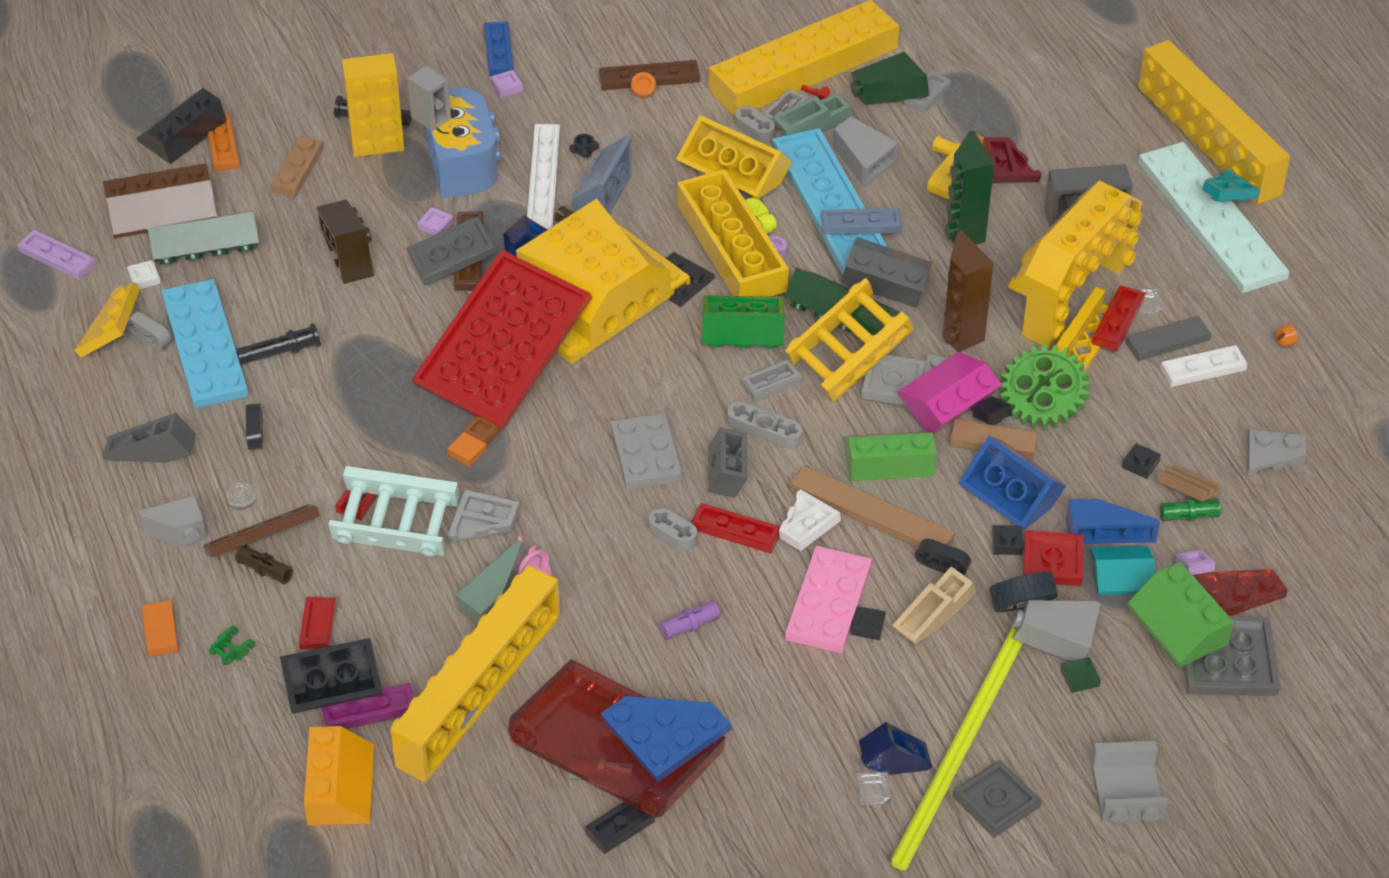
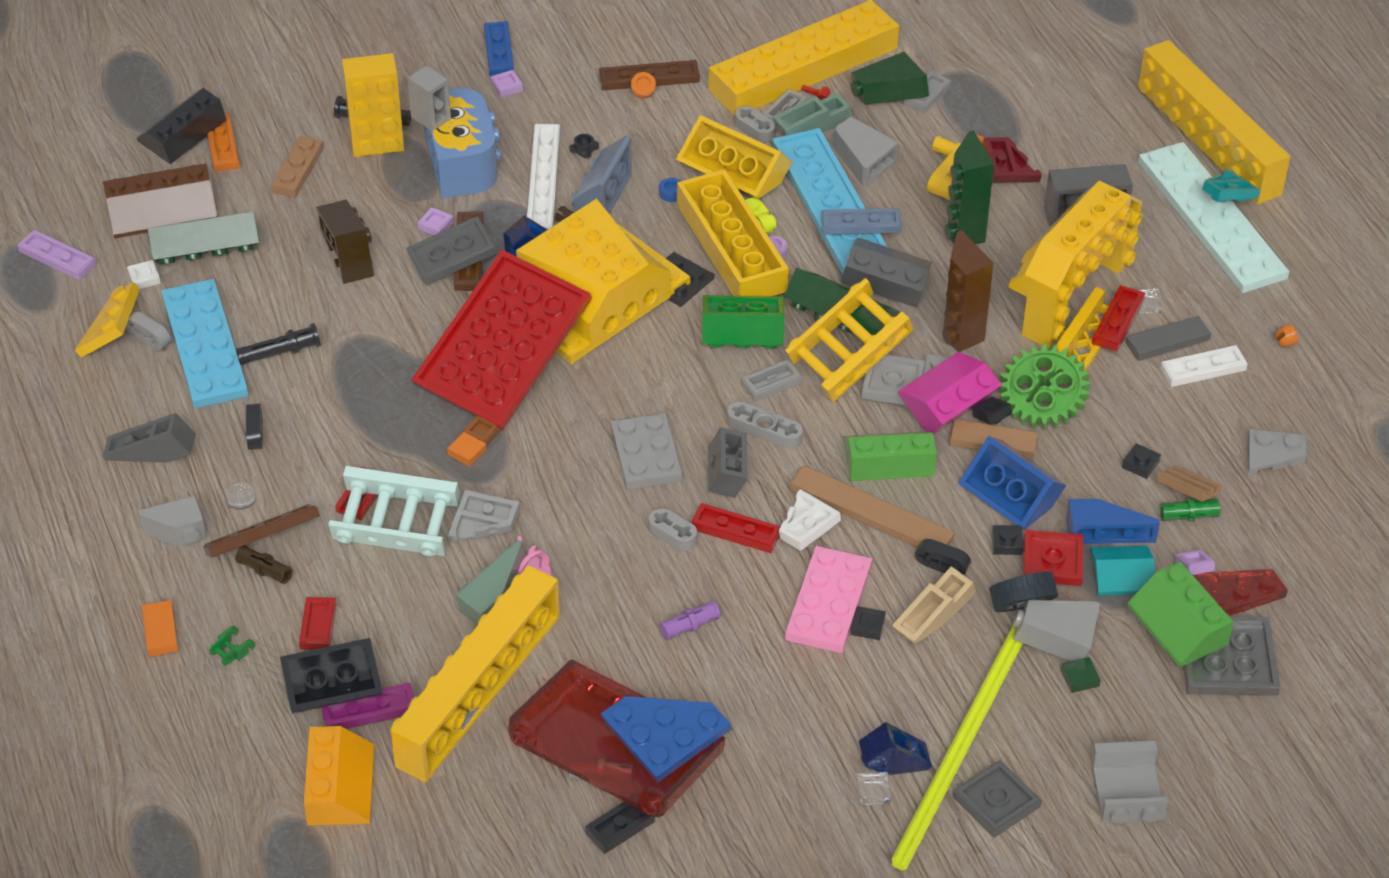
none -> blue tile [659,178,681,202]

